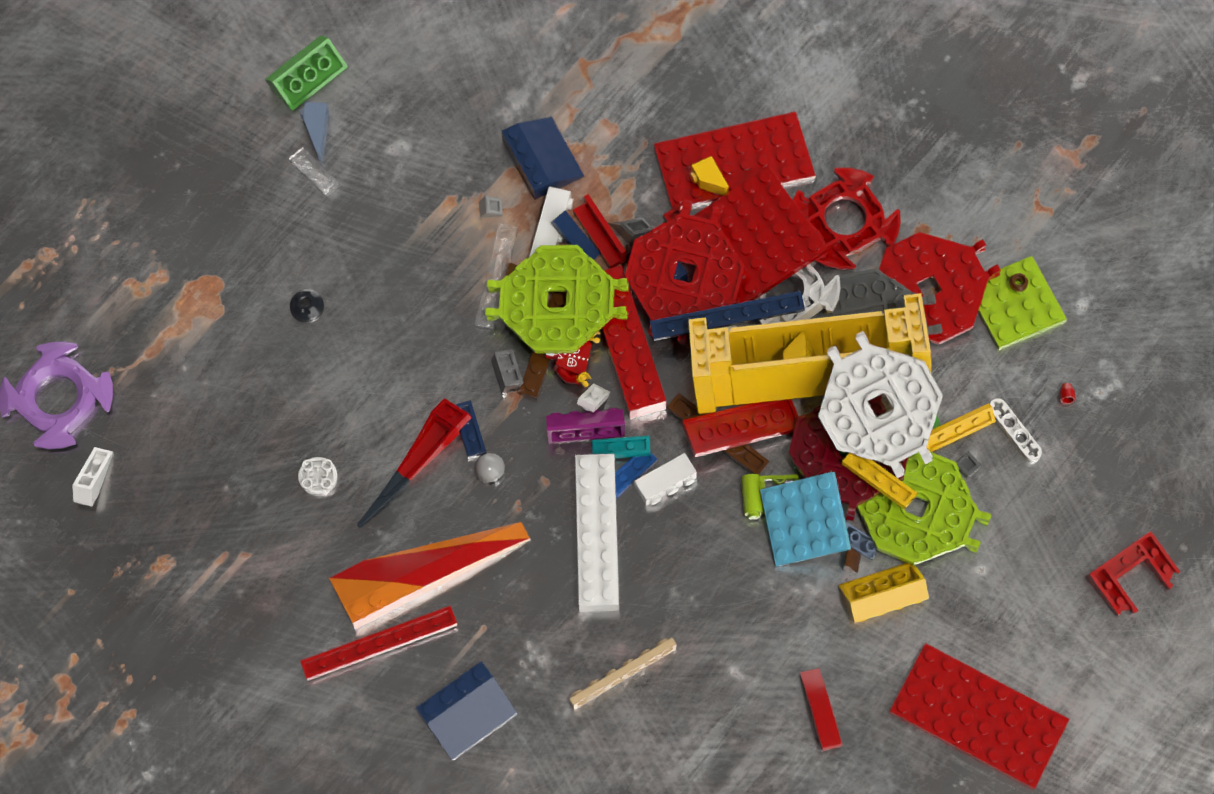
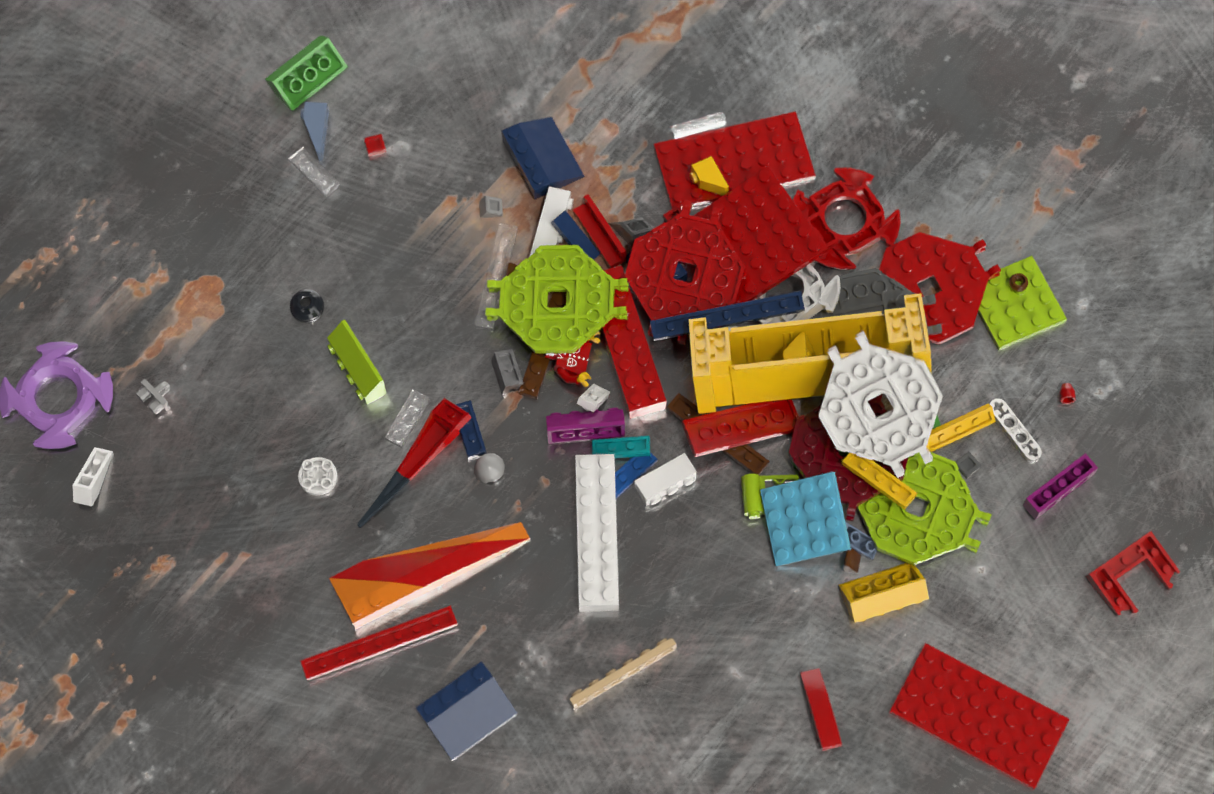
none -> light grey hips [136,379,171,415]
none -> lime slope [327,319,387,405]
none -> red tile [364,133,387,157]
none -> clear plate [385,390,430,448]
none -> clear plate [670,112,728,139]
none -> magenta brick [1023,453,1098,520]

